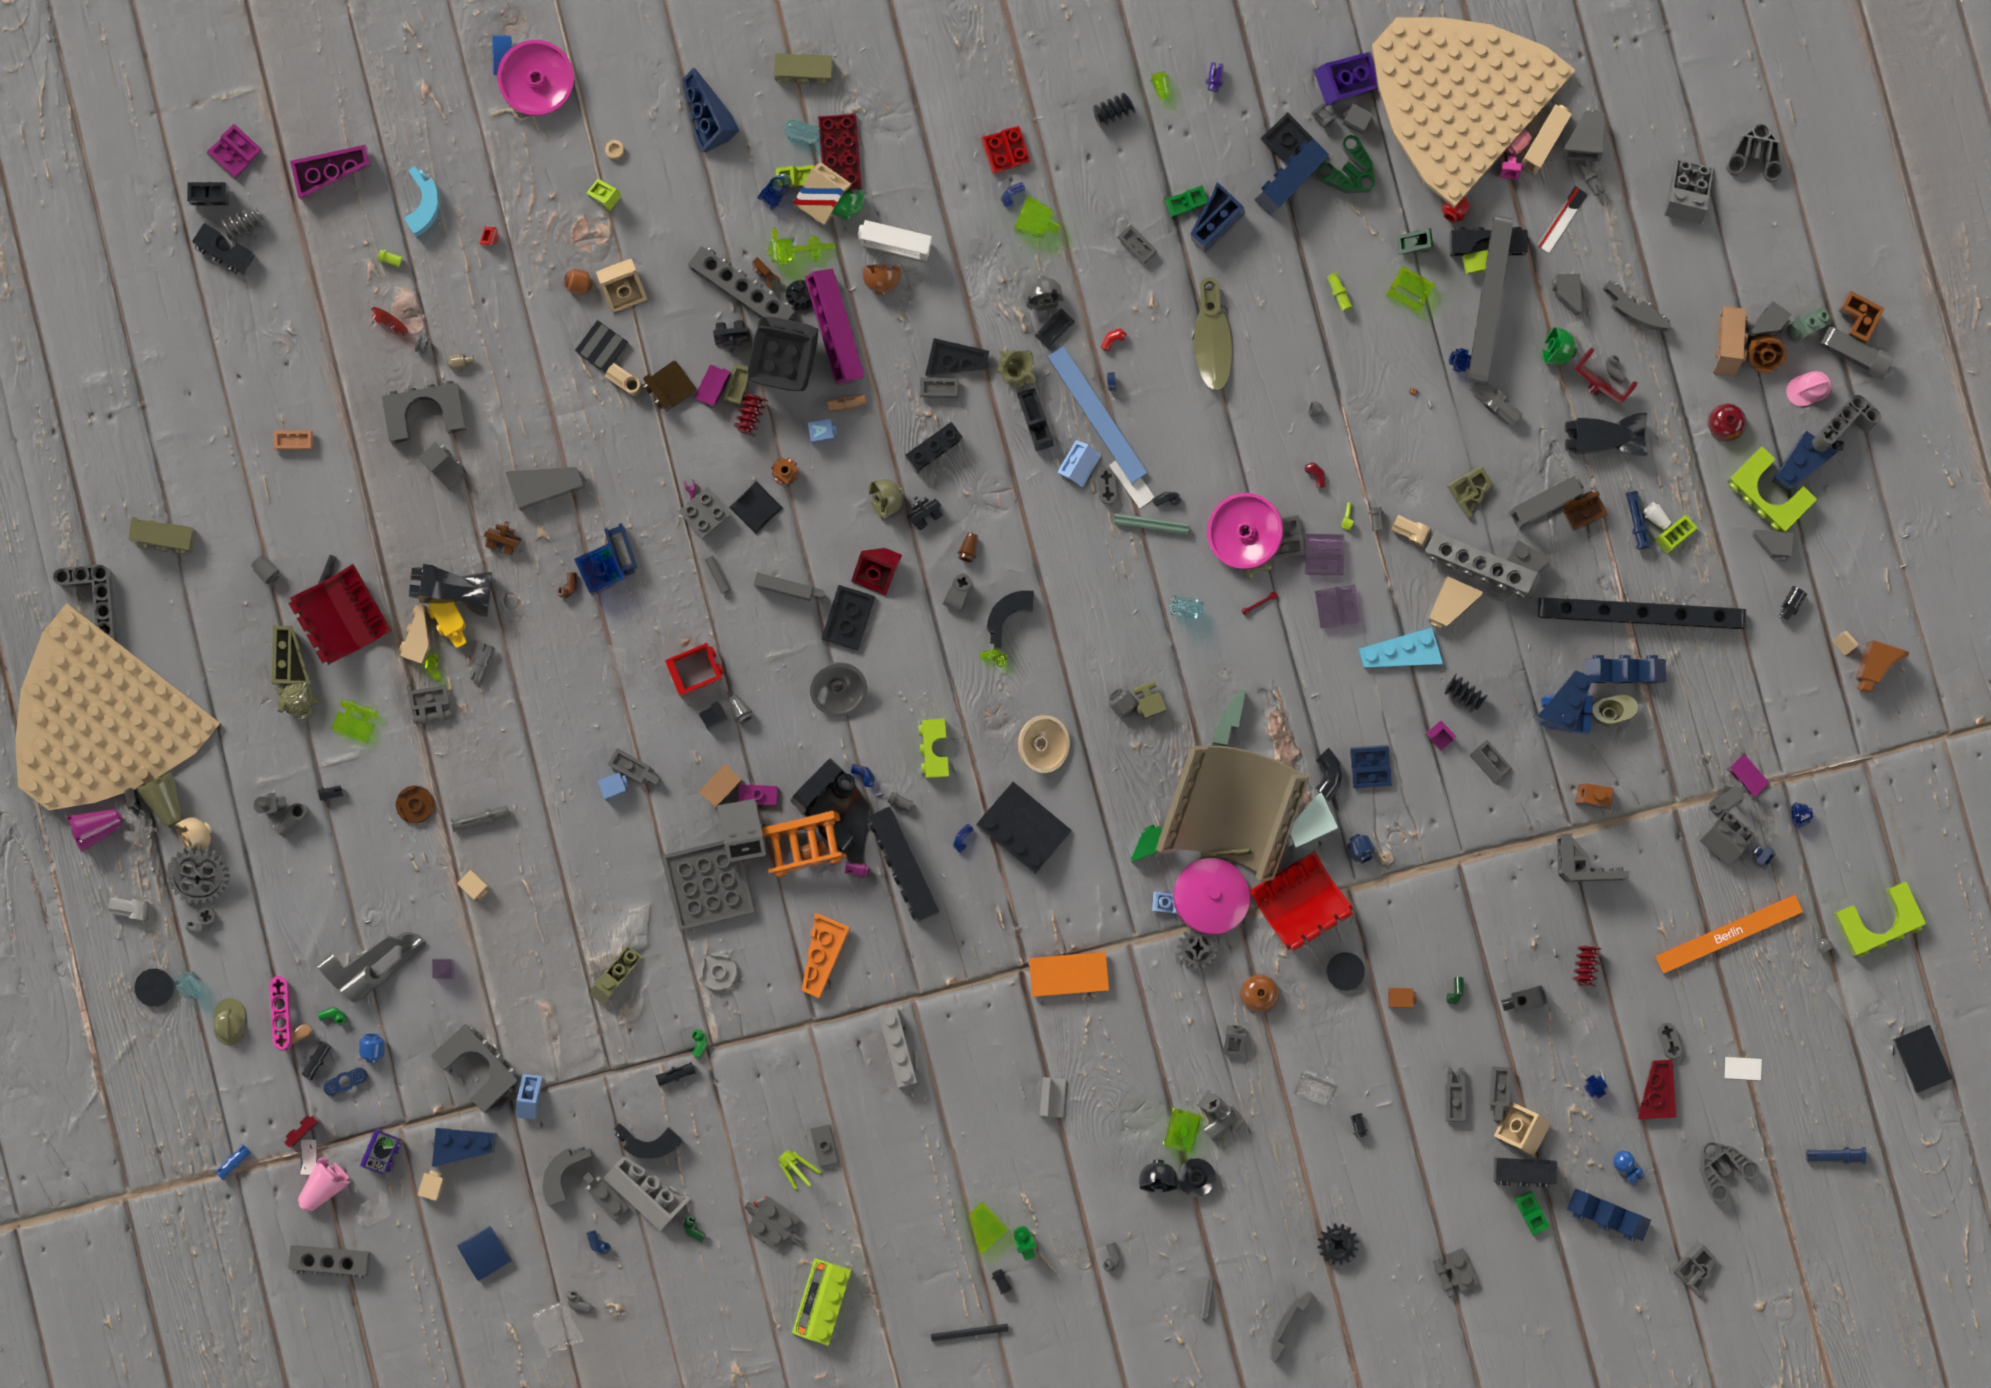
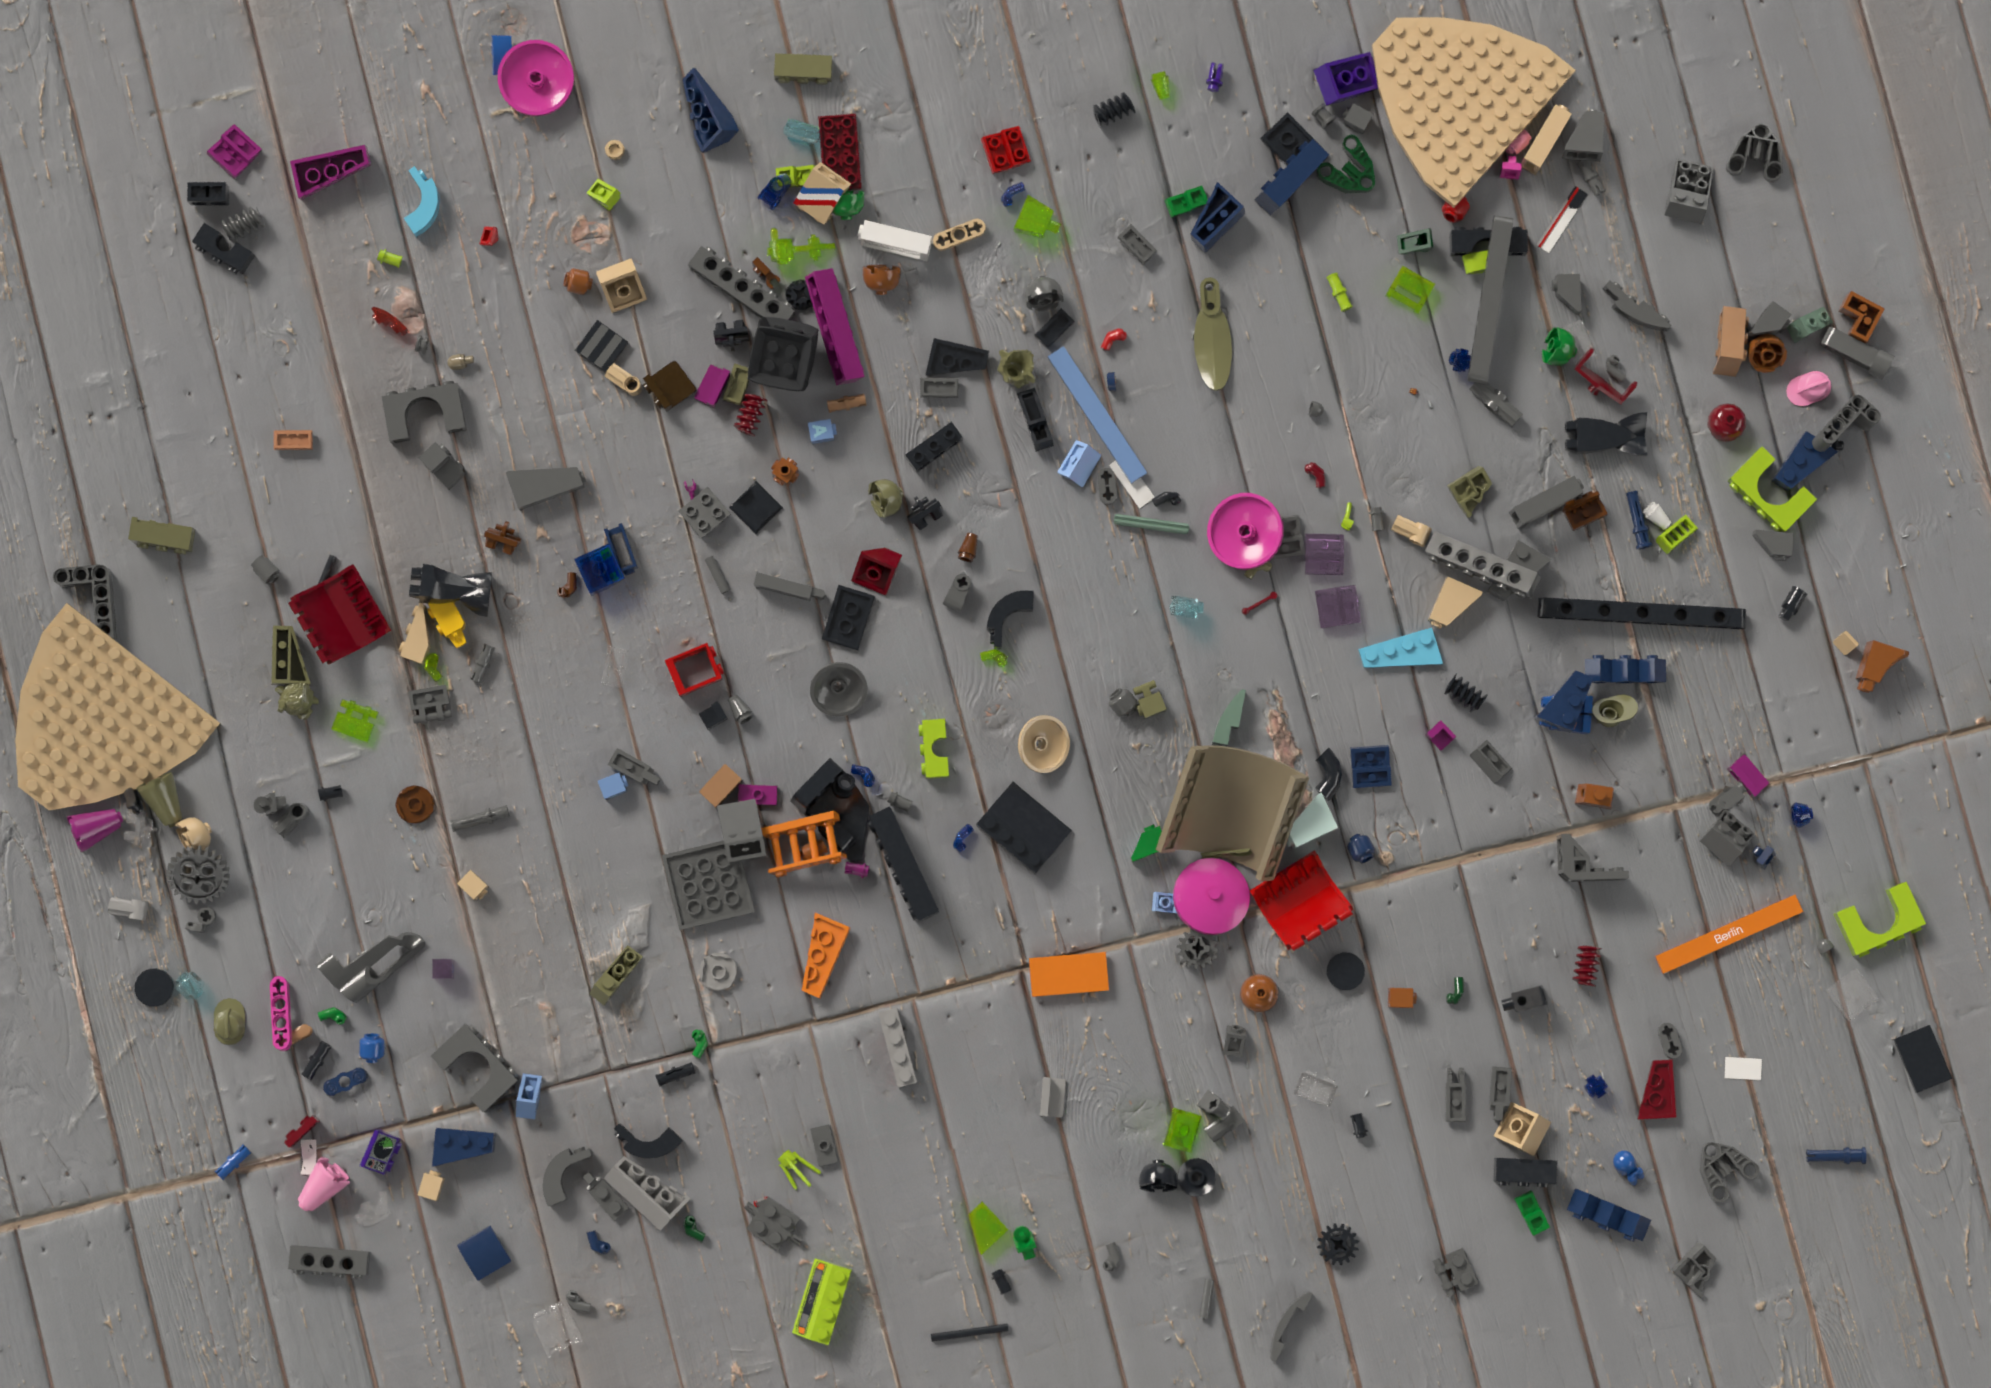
none -> tan beam [933,219,985,251]

